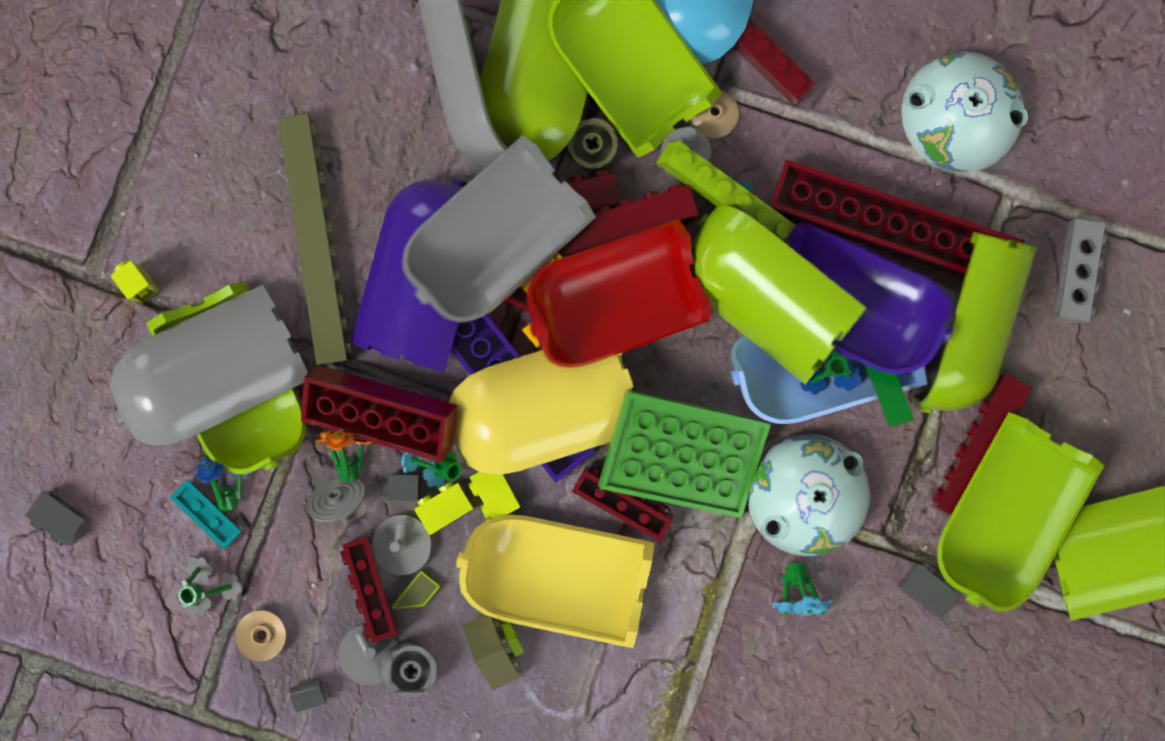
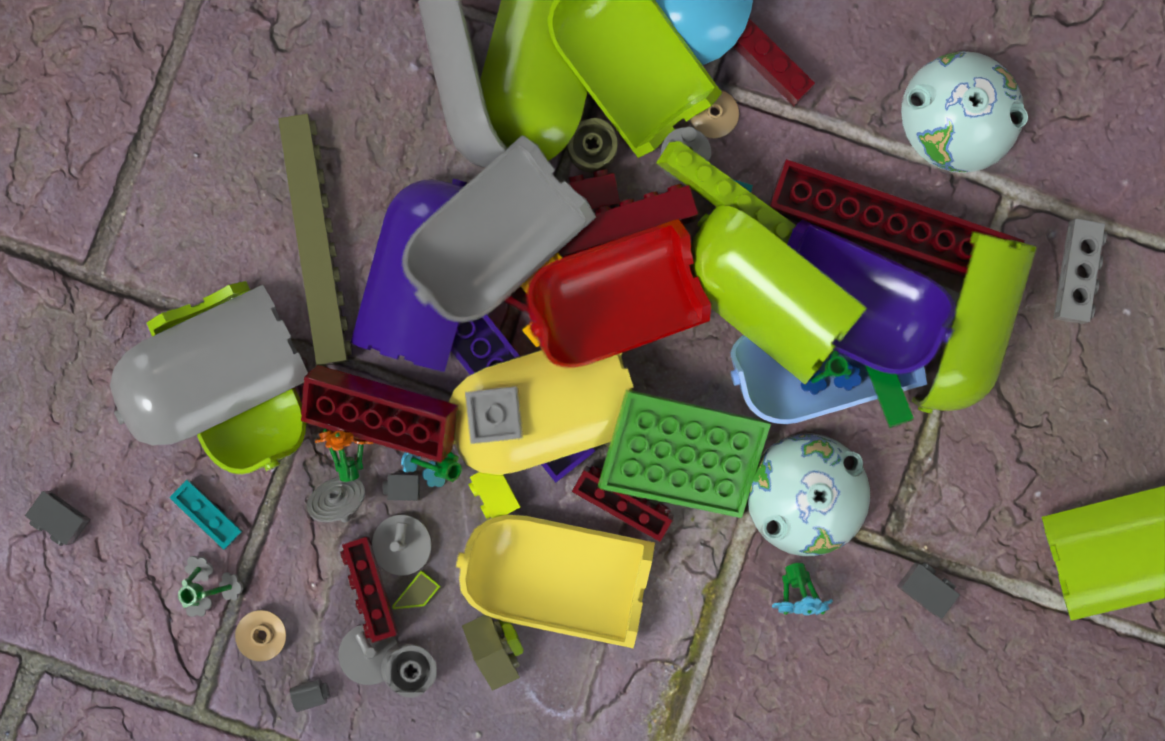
neon yellow brick [110,260,160,305] -> none
plant [194,456,255,511] -> none
neon yellow brick [414,482,475,535] -> none
dark red brick [931,374,1032,517] -> none
lime panel [937,412,1104,612] -> none
none -> light grey tile [465,386,523,444]

